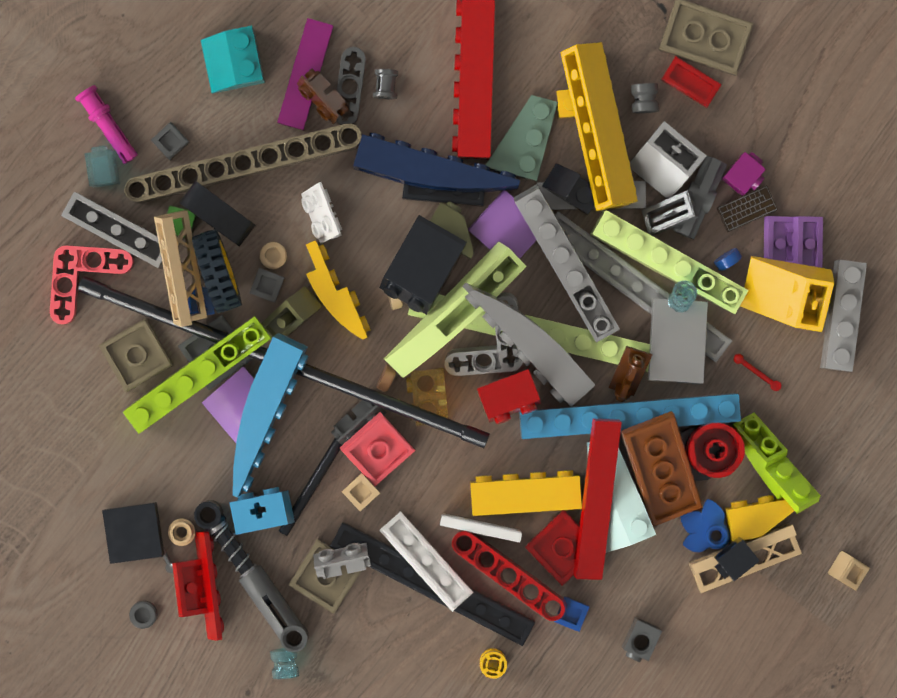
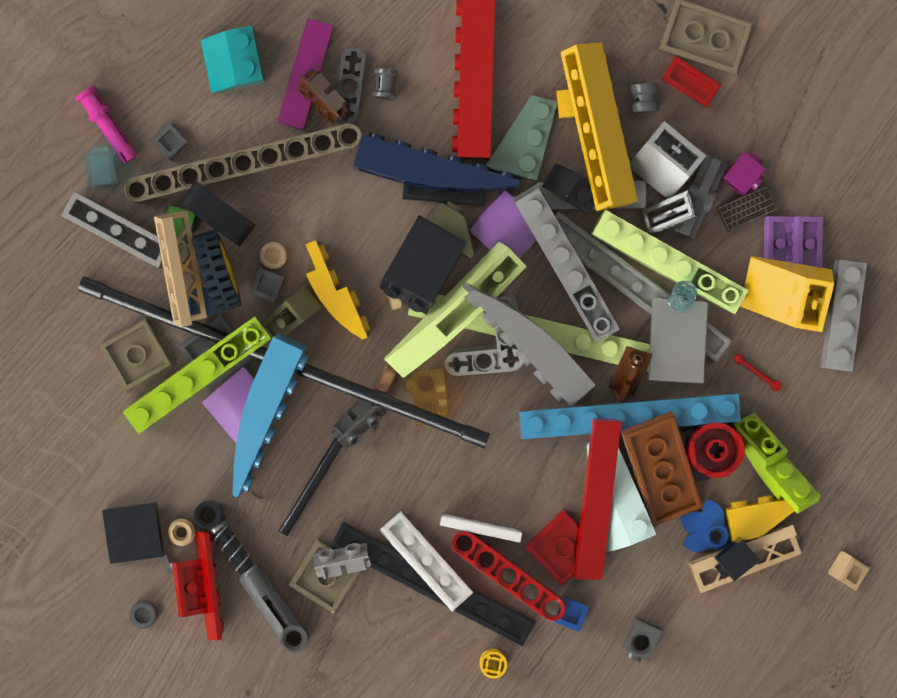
coral beam [50,246,134,324] -> none
dark azure brick [230,487,295,535] -> none
clear light blue wheel [270,648,299,679] -> none
white hinge [301,182,342,244] -> none
coral tile [340,412,416,486] -> none
tan plate [342,473,380,511] -> none
yellow brick [470,470,582,516] -> none
red slope [477,369,541,424] -> none
blue tile [714,248,742,271] -> none

